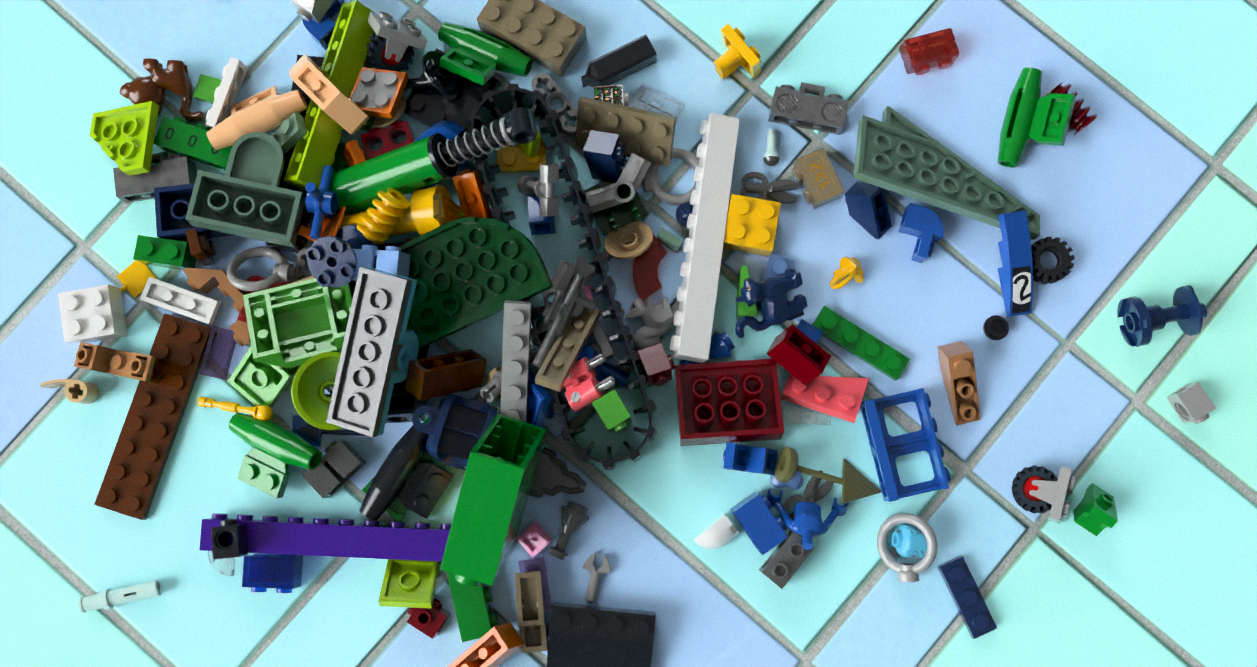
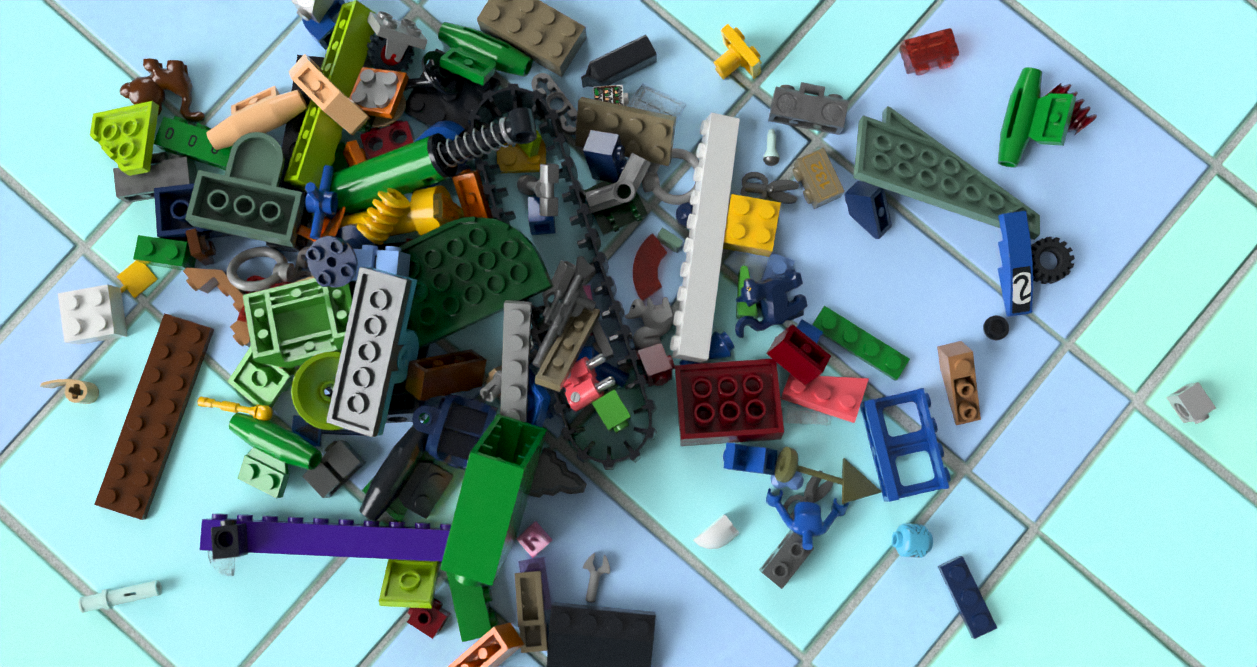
medium nougat slope [74,342,157,382] -> none
white plate [140,277,221,325] -> none
bright green tile [193,74,222,104] -> none
clear purple tile [199,326,236,380] -> none
white plate [205,57,248,129] -> none
clear blue brick [242,554,303,593] -> none
sand green plate [270,112,307,155] -> none
dark grey piece [549,501,589,560] -> none
tan dish [605,221,653,259] -> none
blue brick [730,492,788,555] -> none
yellow piece [829,256,864,290] -> none
light grey piece [877,513,938,582] -> none
blue brick [898,203,944,263] -> none
plate [1011,465,1076,524] -> none
green brick [1073,483,1118,536] -> none
dark blue piece [1117,285,1207,347] -> none

